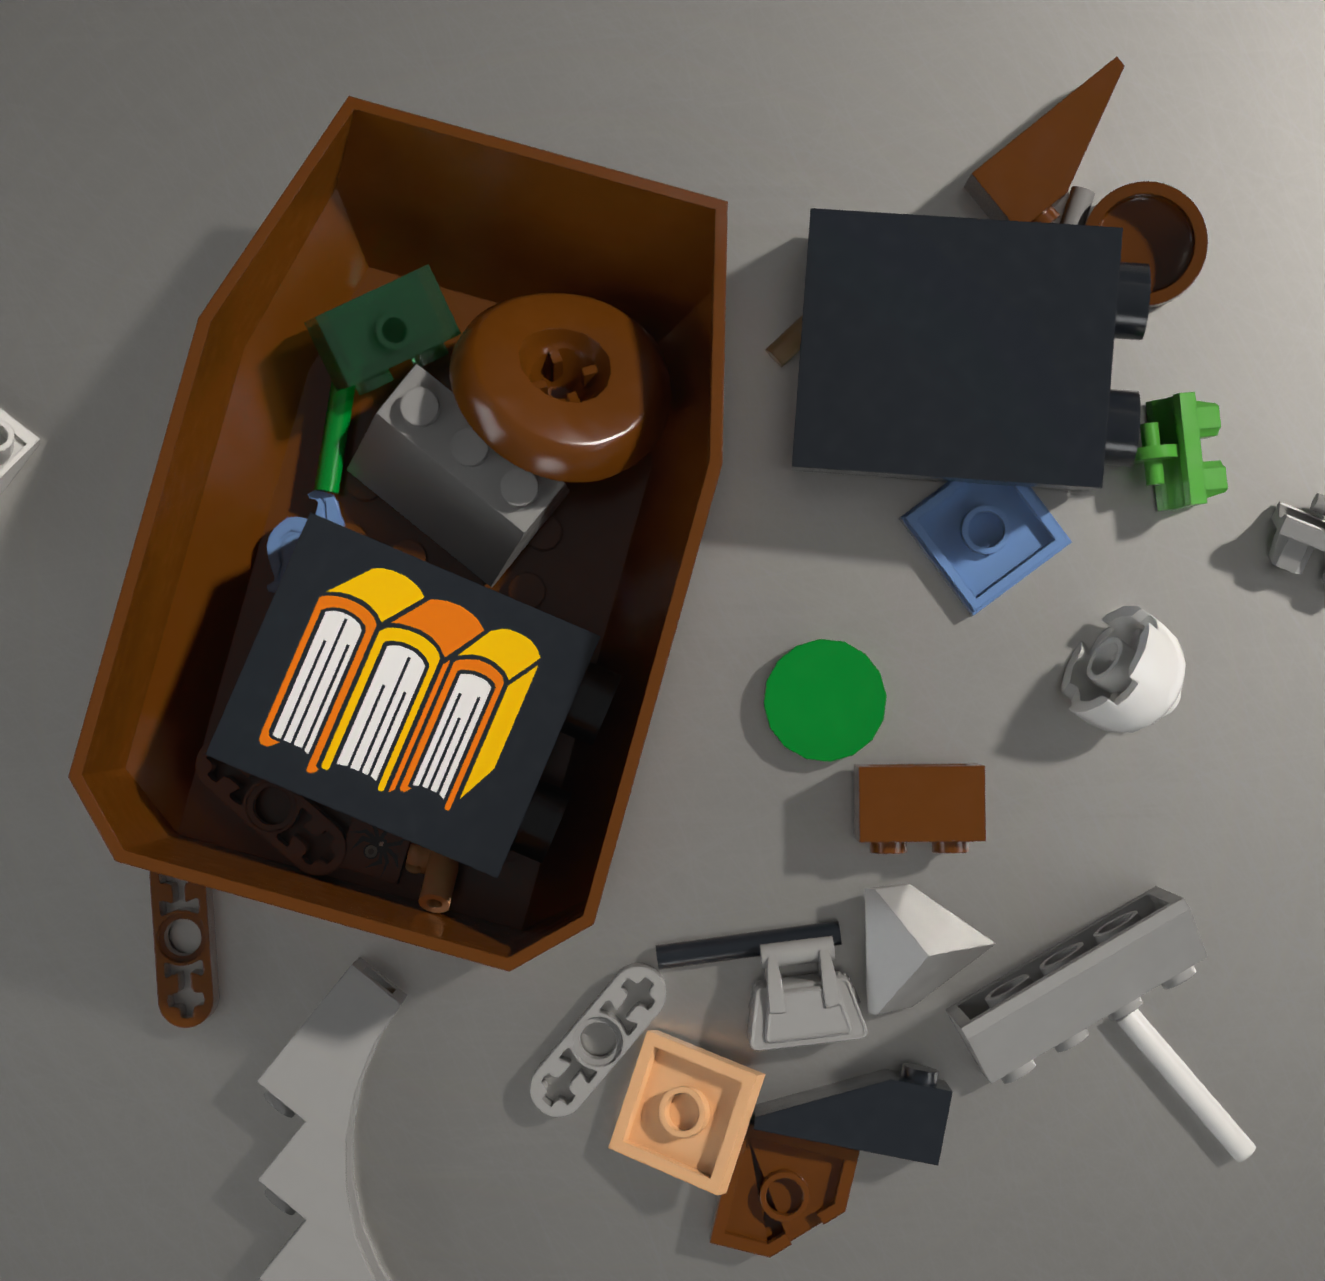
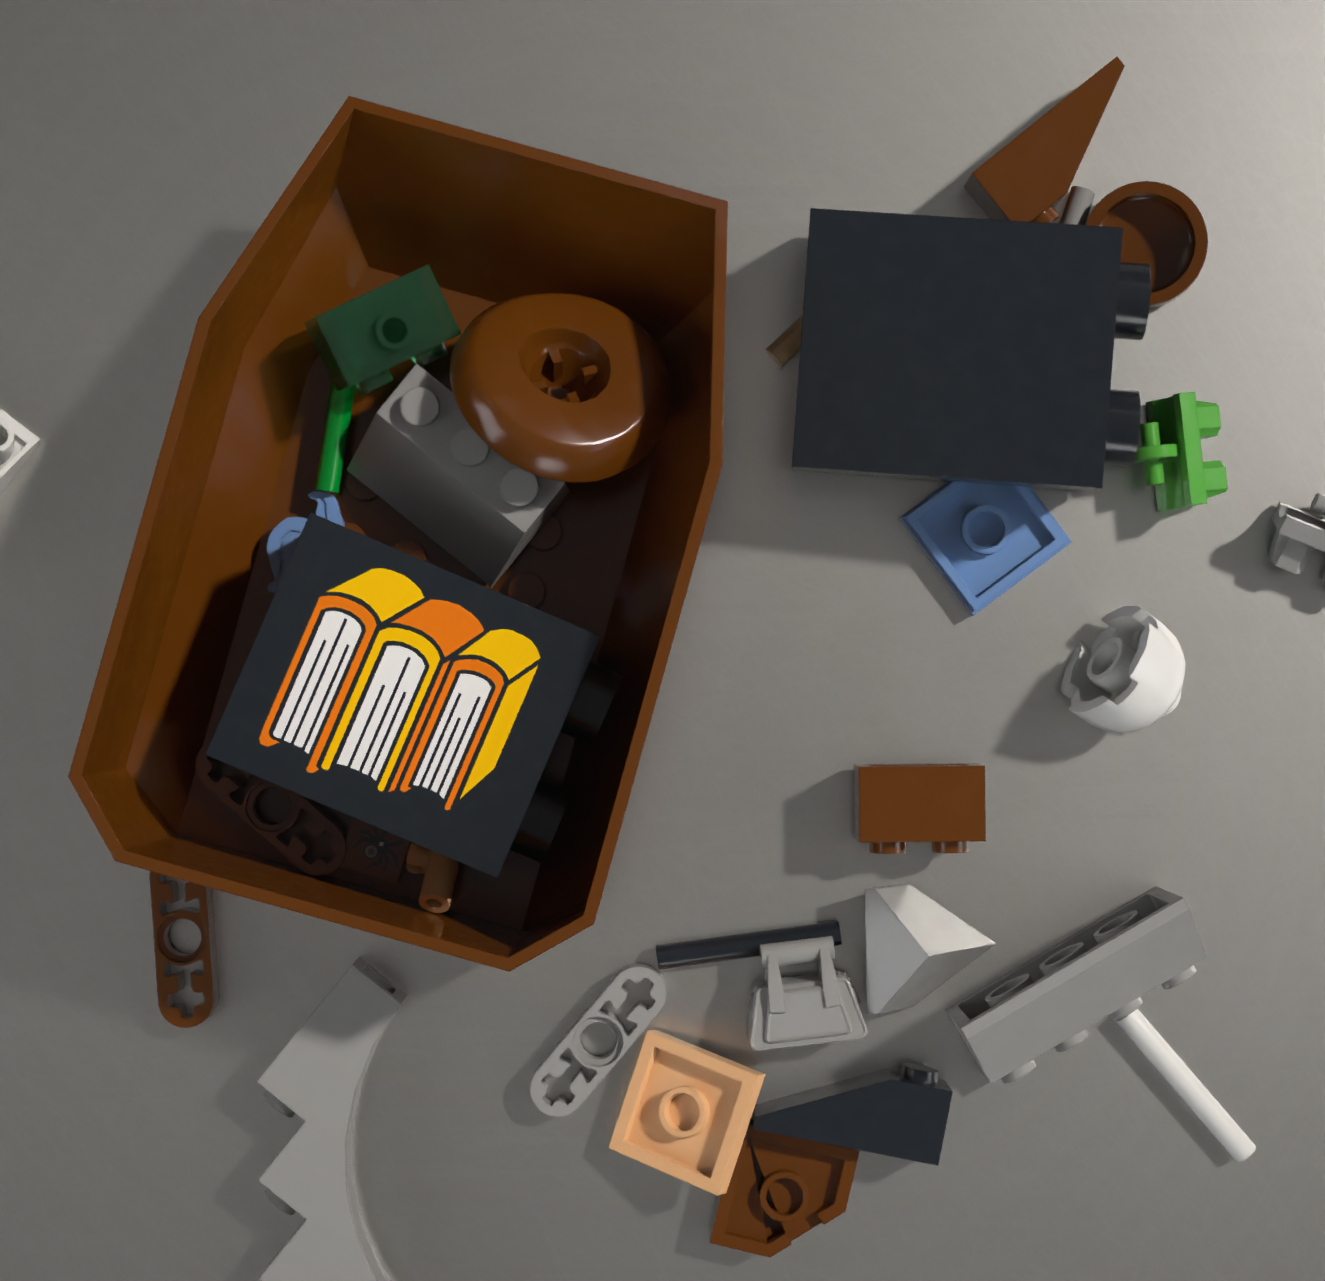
green tile [763,639,887,762] -> none

